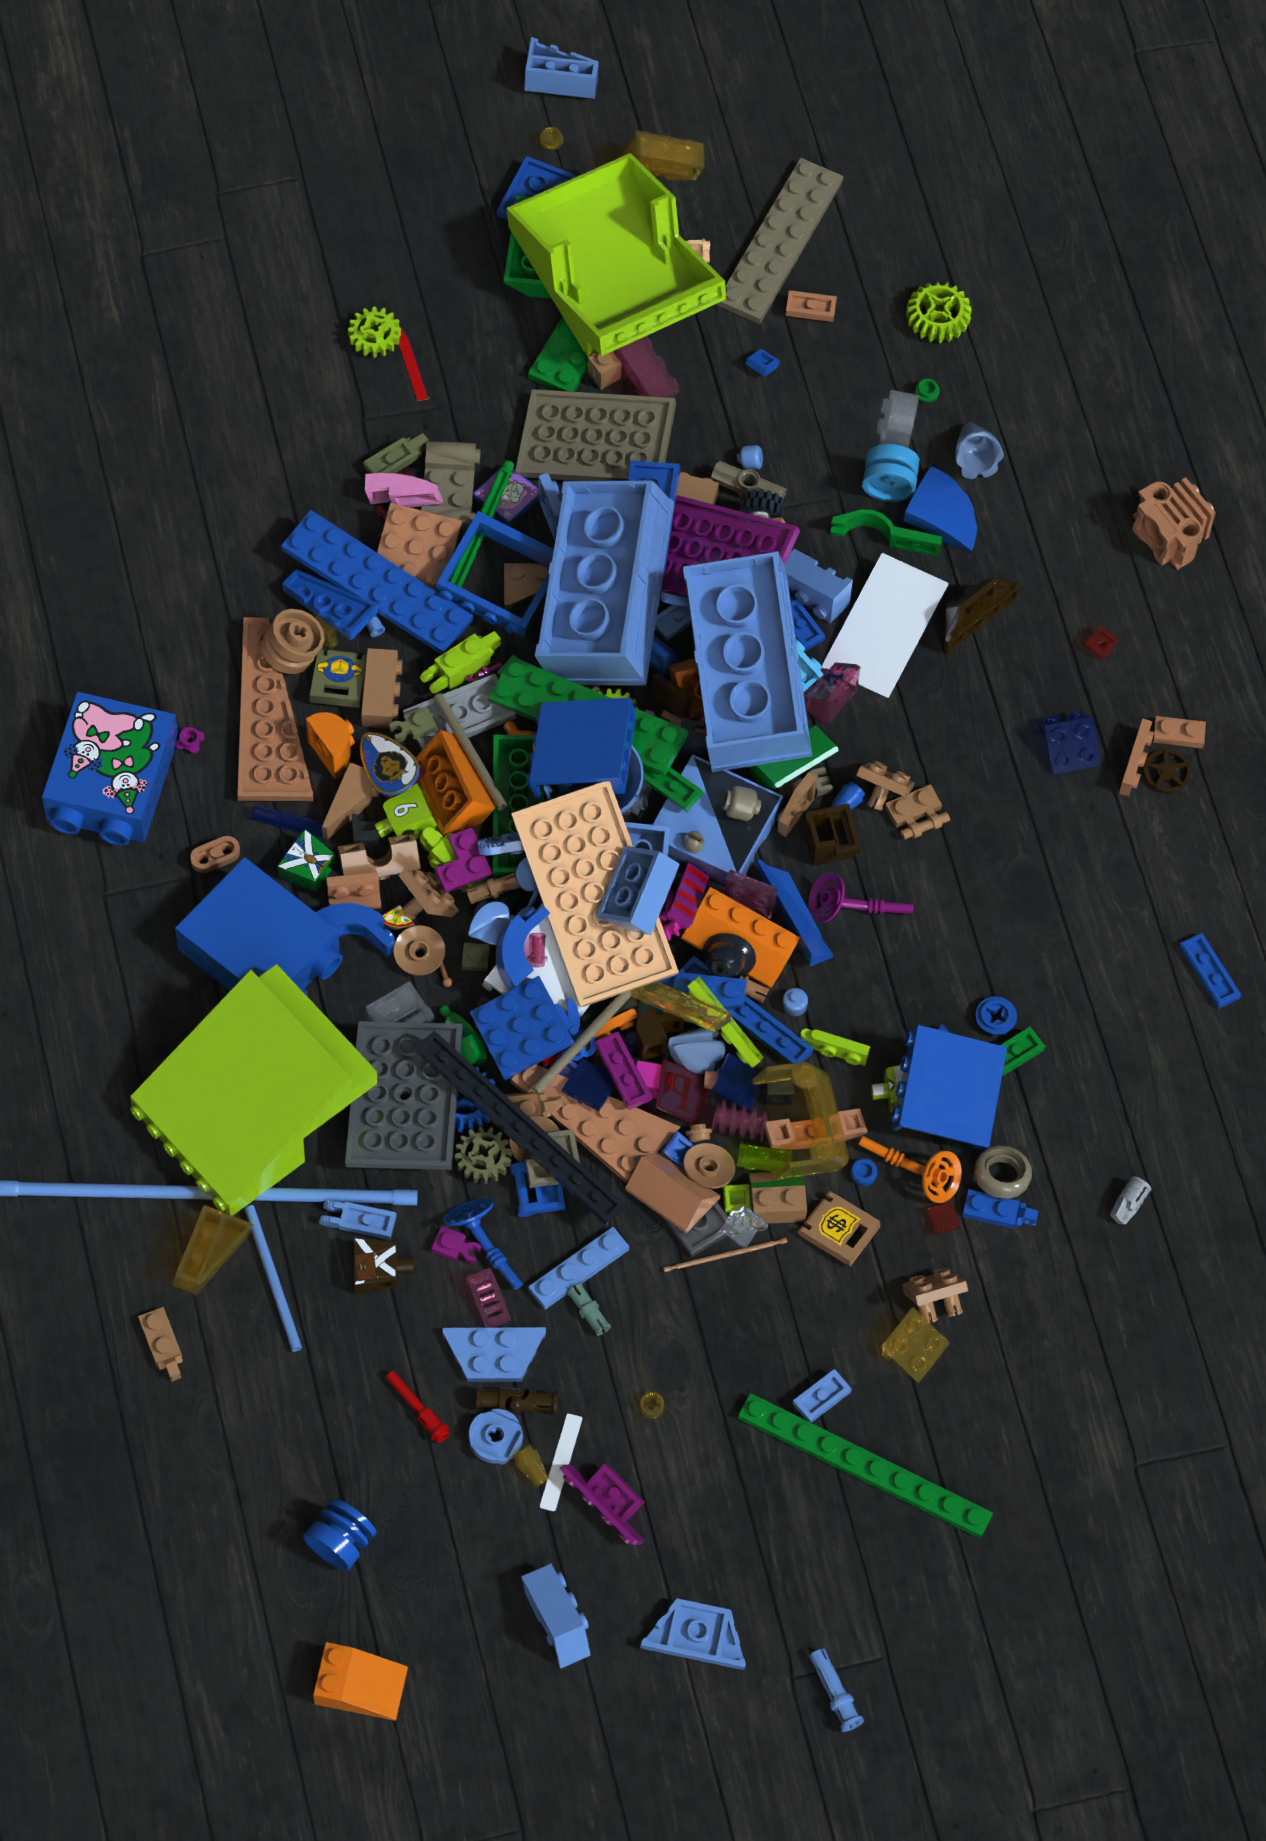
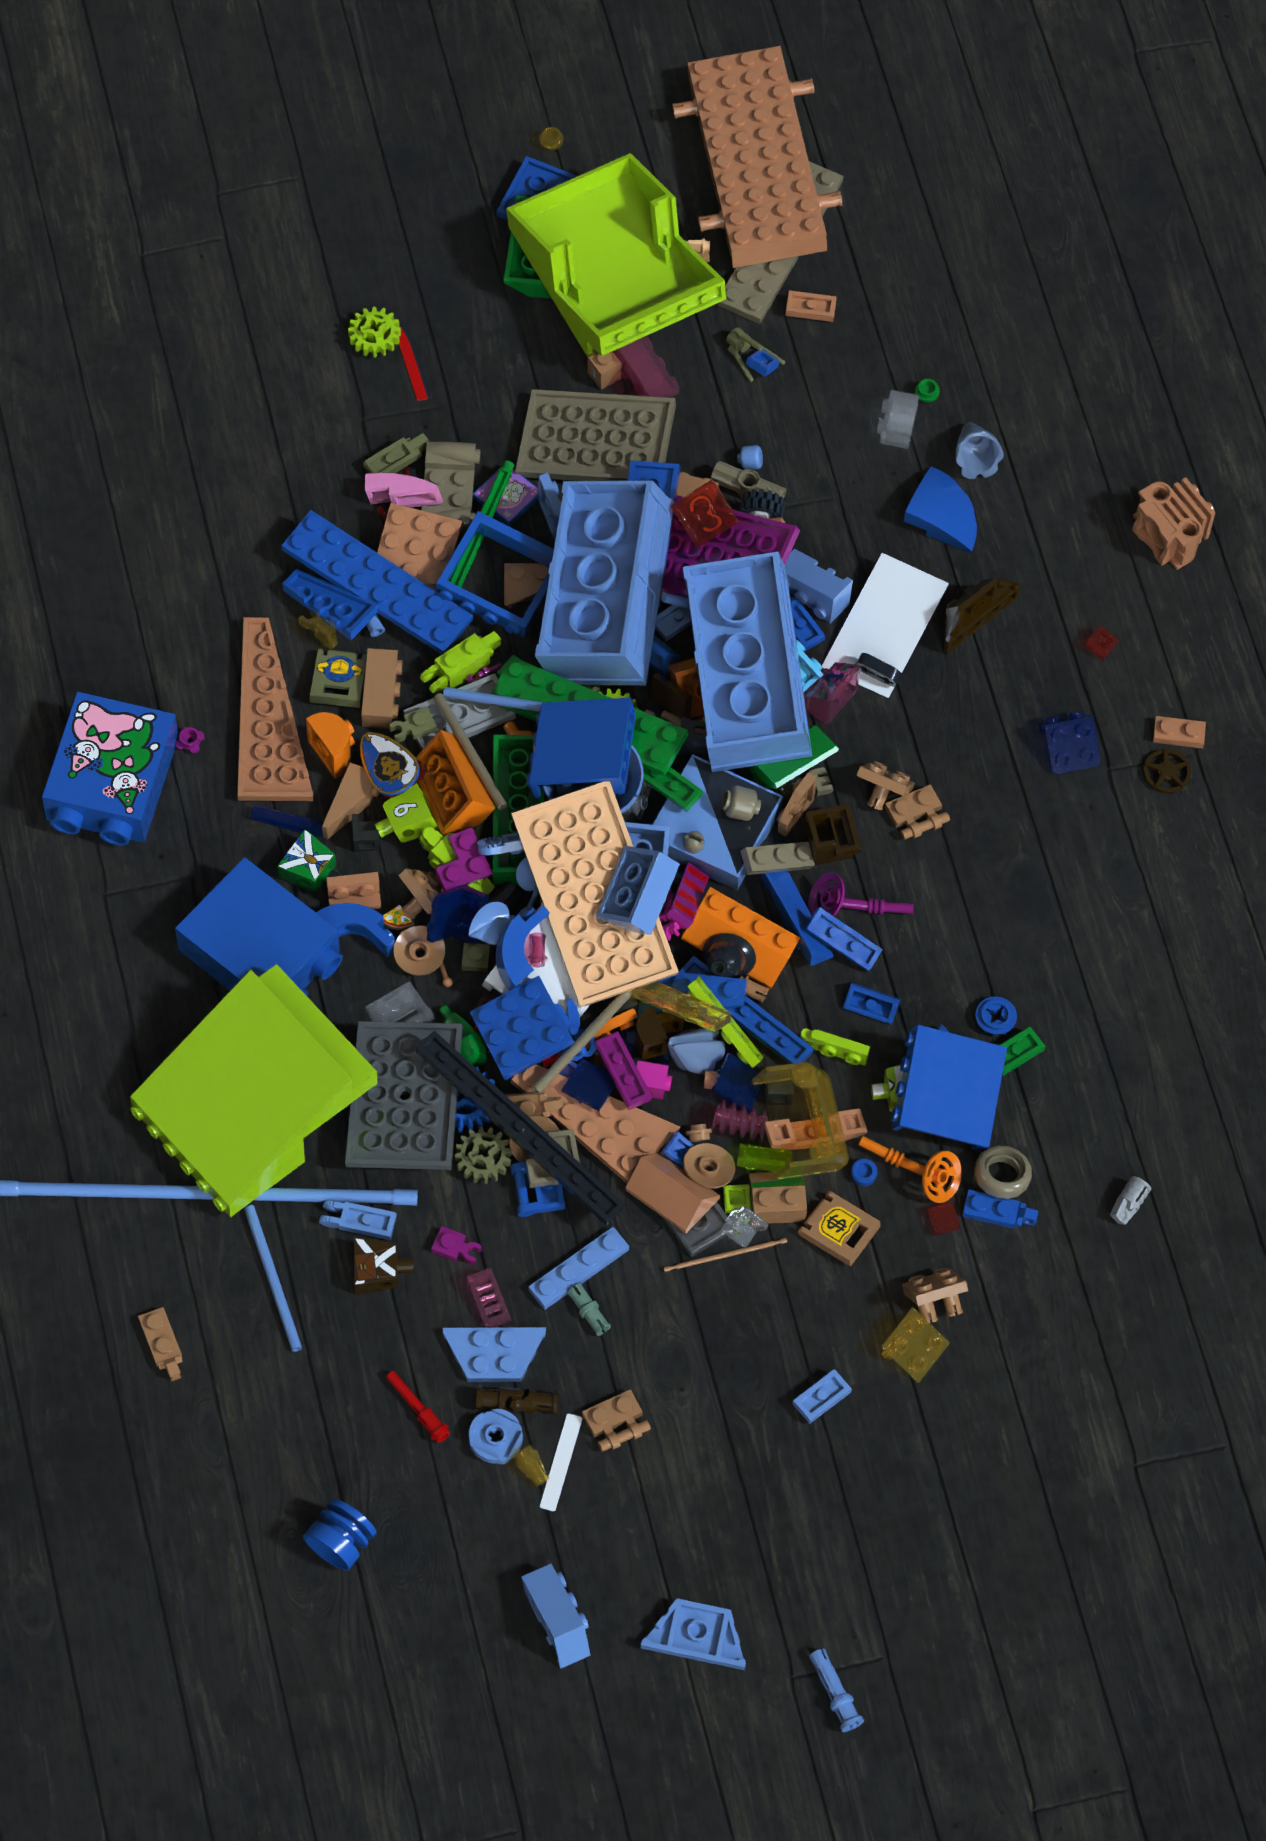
clear yellow wedge [172,1205,254,1295] -> none
nougat plate [190,836,240,873] -> none
medium nougat wheel [261,609,325,674] -> none
orange slope [314,1642,408,1721] -> none
medium nougat arch [338,833,421,880] -> none
blue dish [443,1198,523,1290] -> none
medium nougat pin [466,872,520,904] -> none
medium blue wedge [525,37,599,99] -> none
green plate [528,317,588,392] -> none
magenta bracket [560,1464,645,1545] -> none
clear yellow wedge [621,131,704,180] -> none
clear yellow bush [640,1392,664,1419] -> none
piece [656,1059,708,1125] -> none
clear pink plate [724,869,778,919] -> none
green plate [738,1393,993,1539] -> none
medium blue piece [782,988,808,1017] -> none
green piece [830,509,942,557] -> none
blue cone [831,781,865,810] -> none
dark azure wheel [862,444,920,502] -> none
lime gear [906,281,972,343] -> none
nougat plate [1119,719,1154,796] -> none
blue tile [1179,933,1241,1009] -> none
none -> clear blue bracket [426,885,489,945]
none -> medium blue piece [443,687,544,712]
none -> medium nougat plate [582,1389,651,1452]
none -> clear red tile [670,479,739,548]
none -> nougat brick [672,46,842,268]
none -> olive plant [726,327,785,382]
none -> dark tan plate [741,842,815,875]
none -> blue plate [804,907,883,971]
none -> blue slope [843,982,901,1025]
none -> black beam [855,653,902,687]

